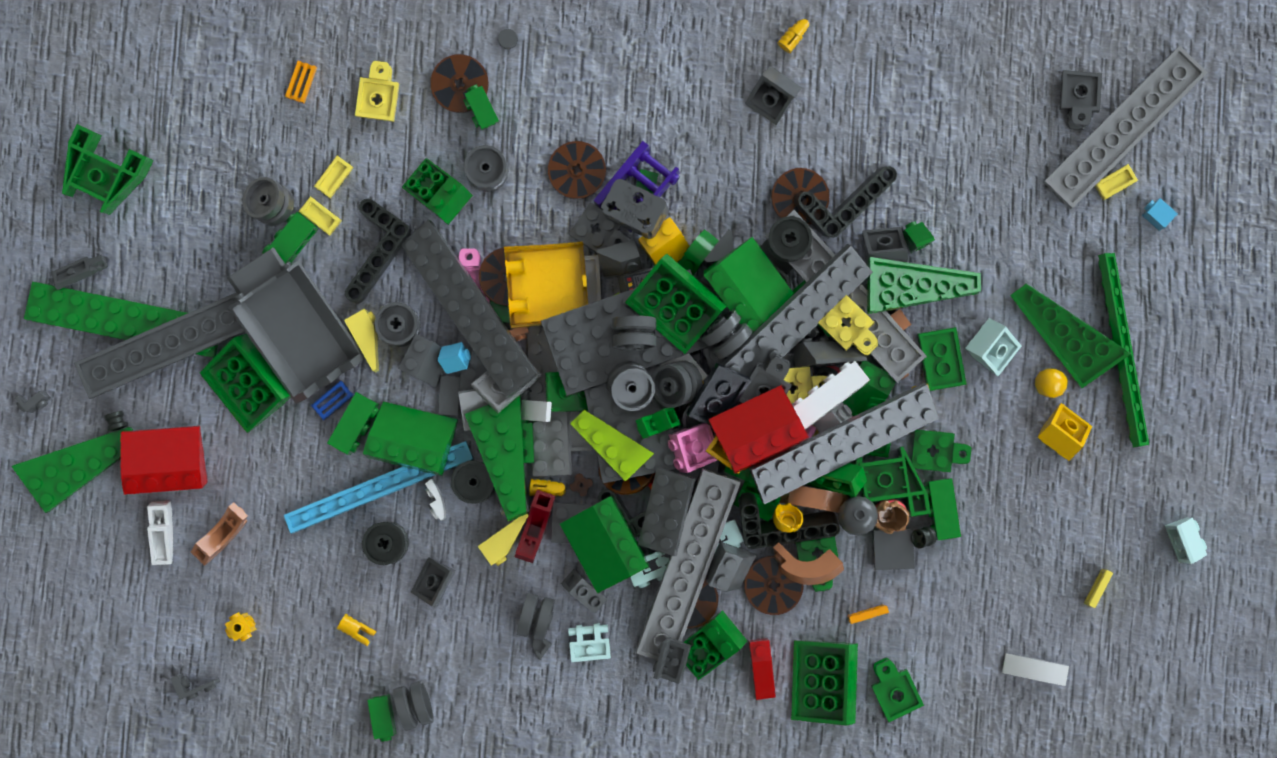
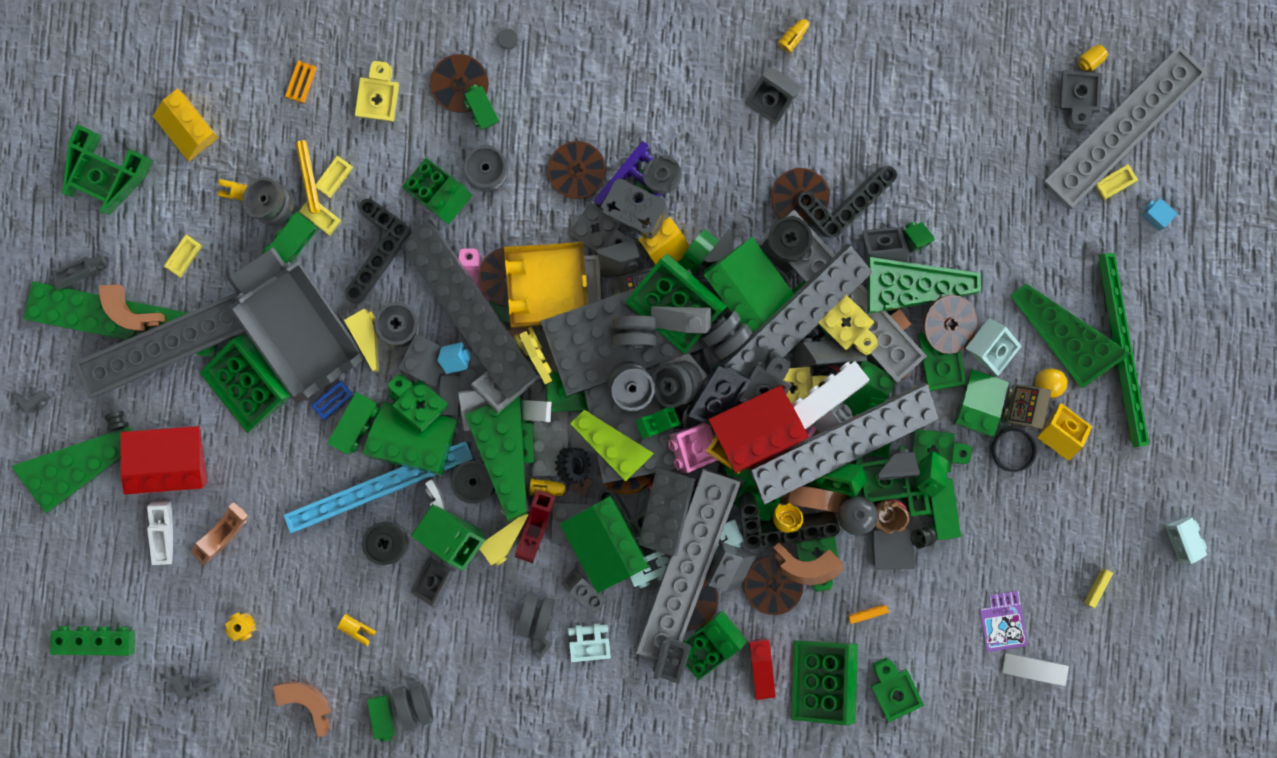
none -> green brick [50,626,135,656]
none -> nougat arch [99,284,165,332]
none -> yellow slope [153,88,219,161]
none -> light yellow tile [164,234,203,278]
none -> yellow hinge [217,179,248,201]
none -> nougat arch [273,681,332,737]
none -> yellow axle [296,140,320,214]
none -> green plate [388,375,448,433]
none -> green slope [411,504,485,571]
none -> light yellow plate [514,327,552,384]
none -> black tyre [555,448,591,483]
none -> dark grey tile [643,155,682,194]
none -> light grey slope [651,306,711,333]
none -> dark grey slope [874,449,920,481]
none -> green brick [917,451,948,498]
none -> piece [923,295,977,354]
none -> green slope [953,369,1009,437]
none -> sticker [980,591,1028,652]
none -> black tyre [991,428,1037,472]
none -> dark tan piece [1002,384,1052,430]
none -> yellow brick [1078,44,1108,72]

